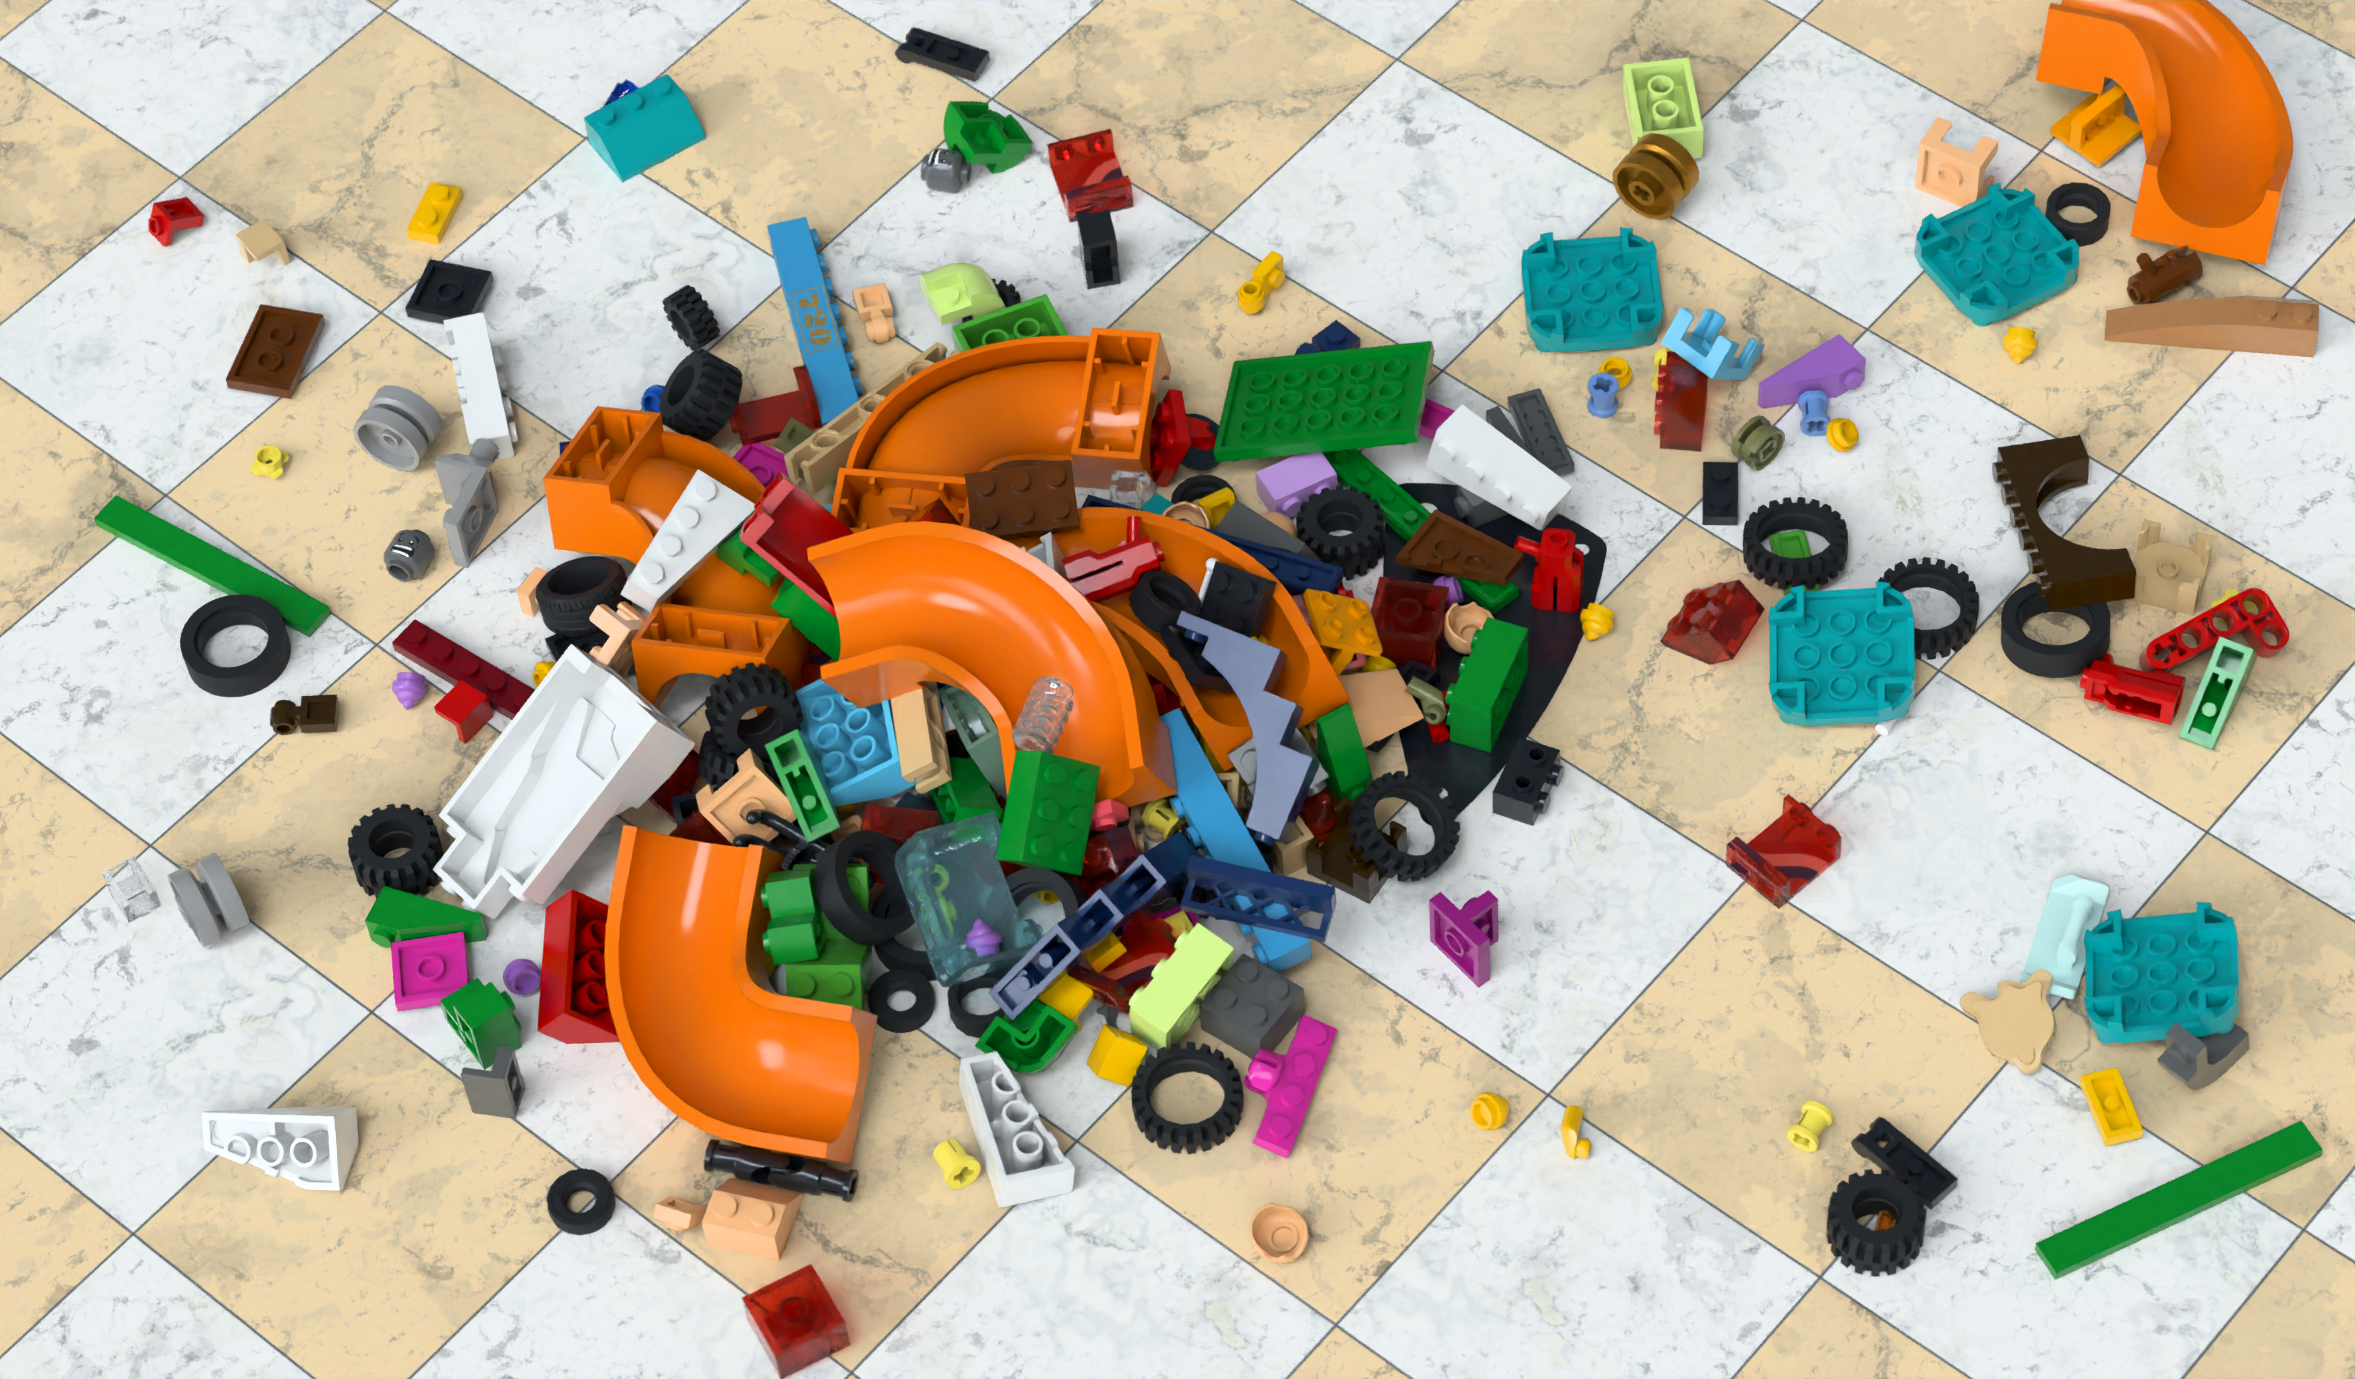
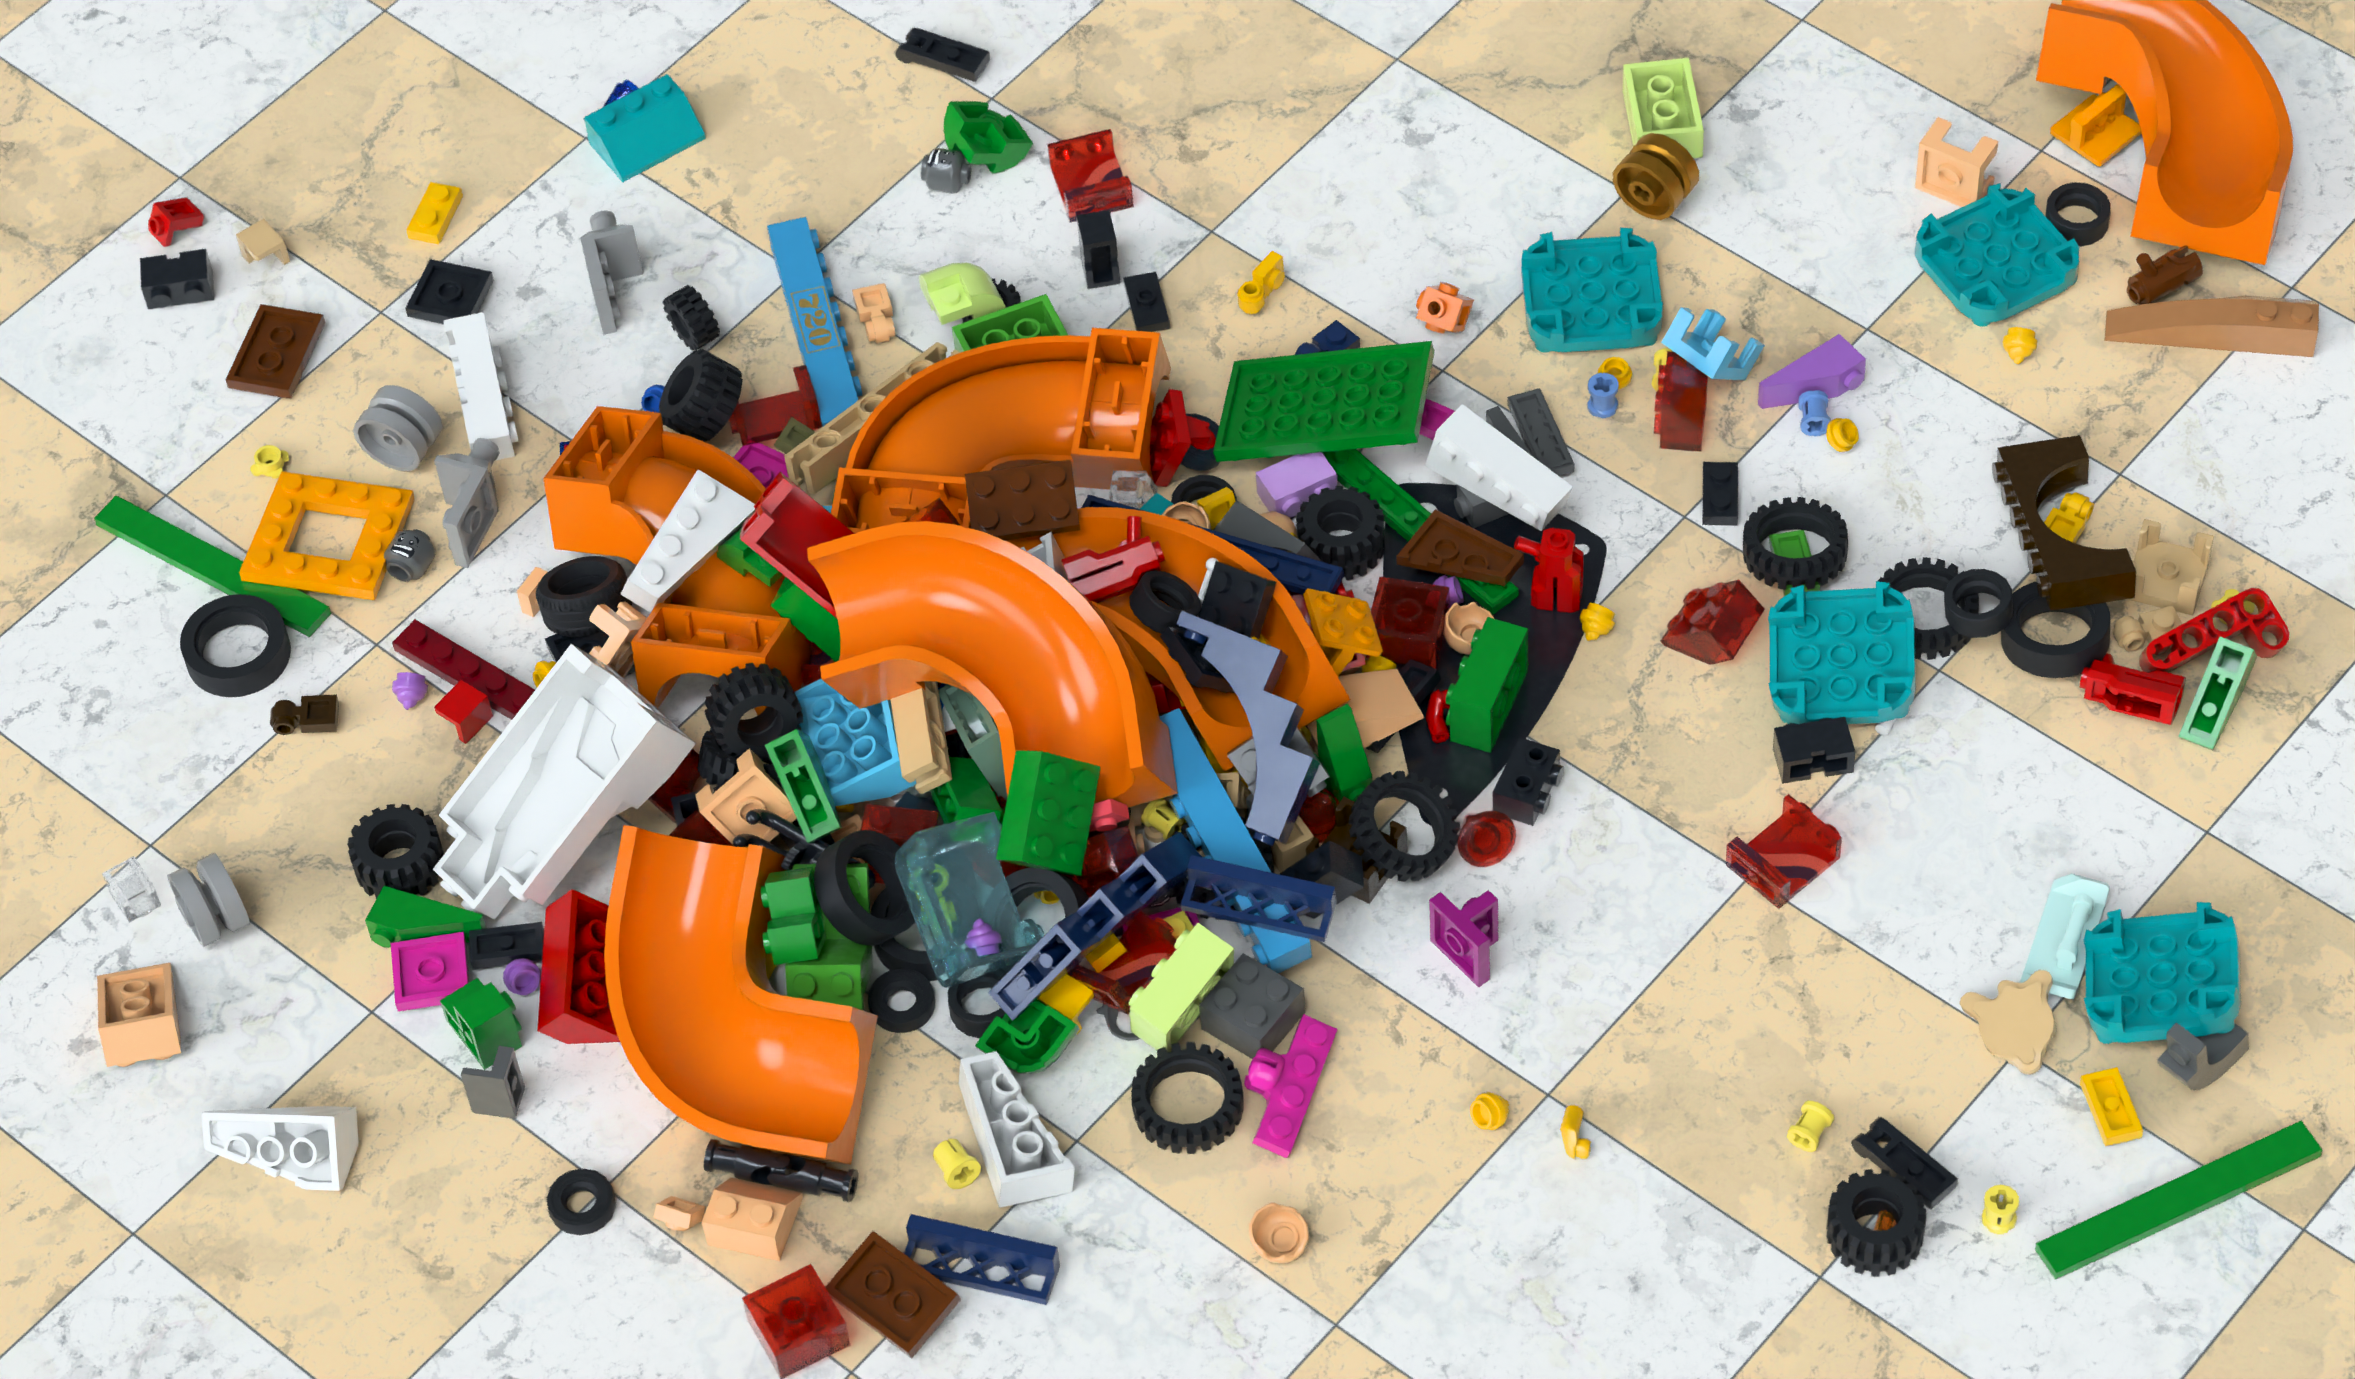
clear piece [1012,676,1074,754] -> none
yellow panel [1086,1024,1148,1087] -> none
olive arm [1405,675,1447,725] -> none
olive wheel [1731,415,1785,471] -> none
none -> light nougat slope [97,963,181,1067]
none -> black brick [140,249,214,310]
none -> light orange plate [239,471,415,600]
none -> black plate [469,922,544,969]
none -> light grey plate [580,211,643,335]
none -> reddish brown plate [823,1231,961,1359]
none -> dark blue fence [904,1214,1060,1305]
none -> black plate [1123,271,1170,332]
none -> black brick [1280,841,1364,919]
none -> orange brick [1416,282,1474,334]
none -> clear red hat [1457,811,1516,867]
none -> black brick [1773,717,1855,784]
none -> black tyre [1944,569,2013,638]
none -> light yellow bush [1981,1185,2019,1234]
none -> yellow plate [2044,492,2094,543]
none -> tan plate [2113,605,2186,652]

